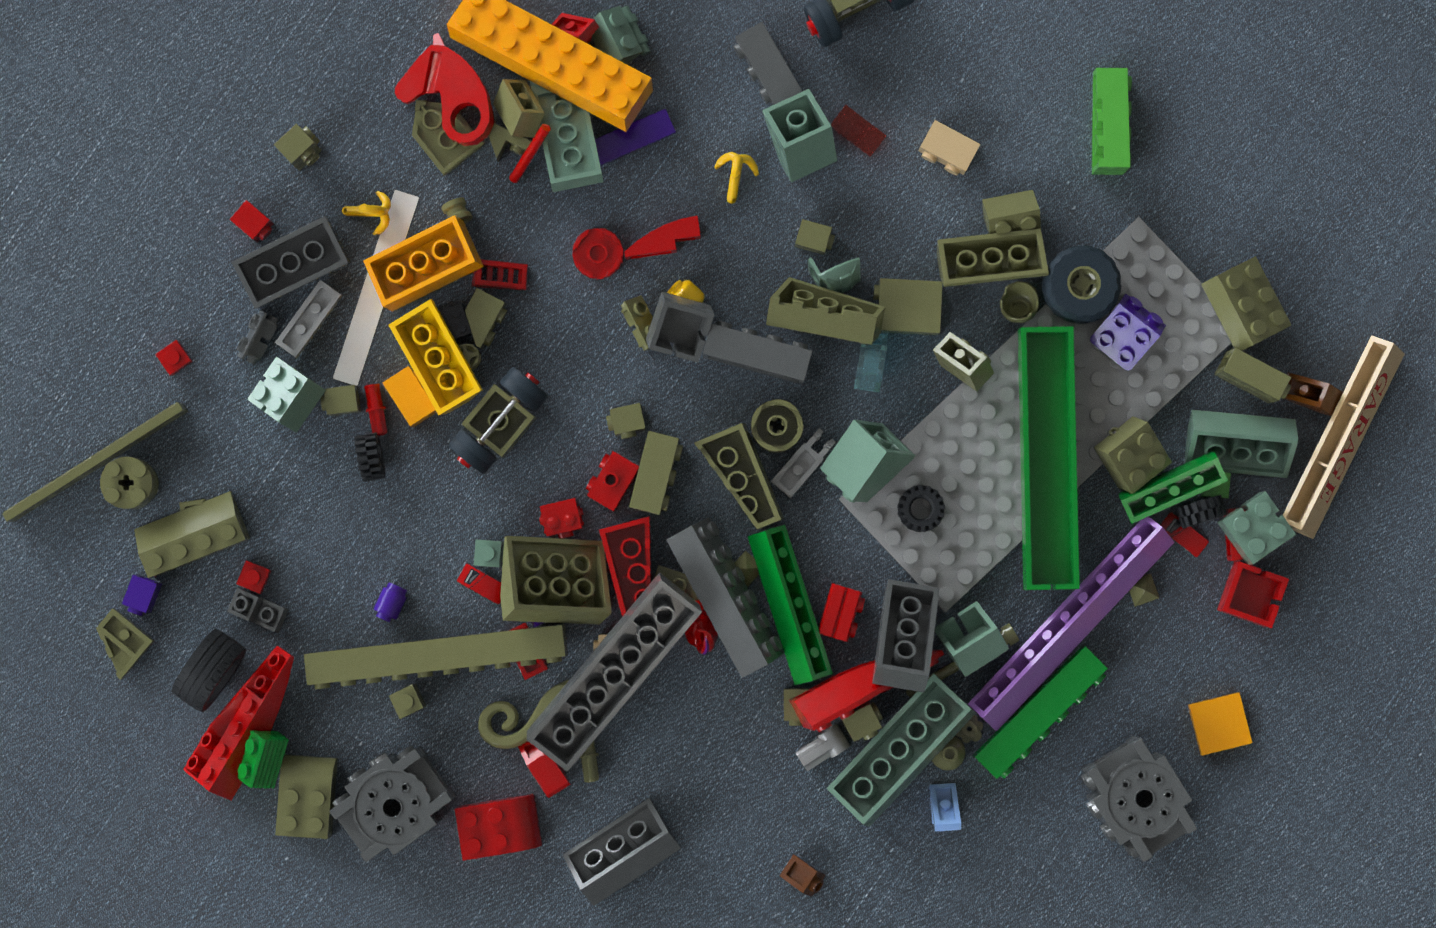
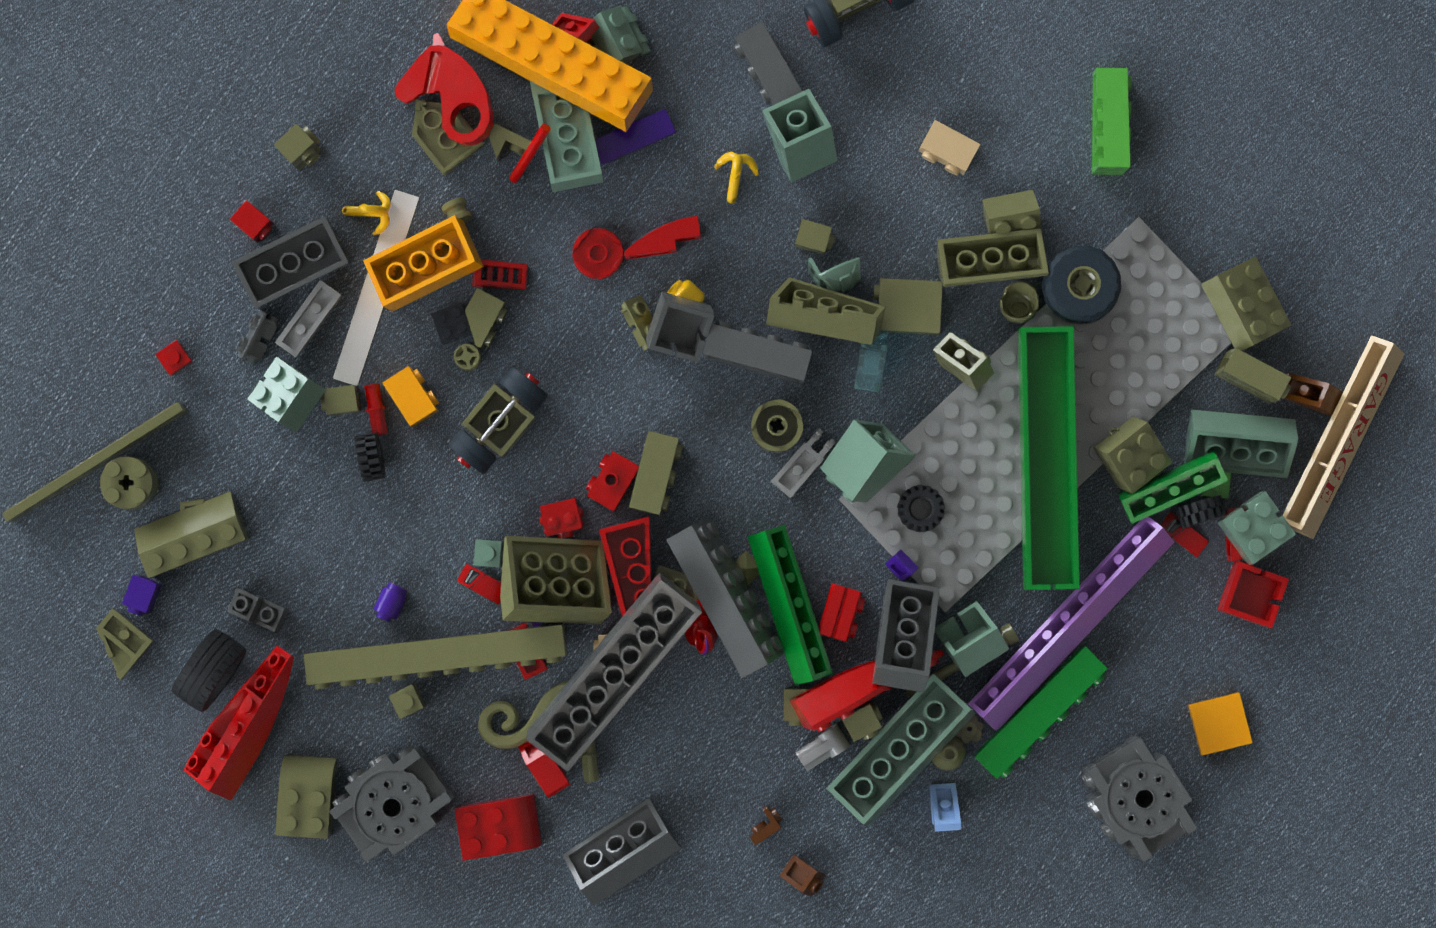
red plate [236,560,271,594] -> none
green brick [237,730,289,789] -> none
yellow slope [389,299,483,415] -> none
olive brick [493,79,544,138] -> none
olive brick [606,403,646,439] -> none
olive wedge [694,423,784,529] -> none
clear red plate [830,105,886,157] -> none
bracket [1090,293,1166,371] -> none
olive slope [1129,574,1159,607] -> none
none -> reddish brown bracket [750,805,782,846]
none -> dark purple tile [885,549,919,582]

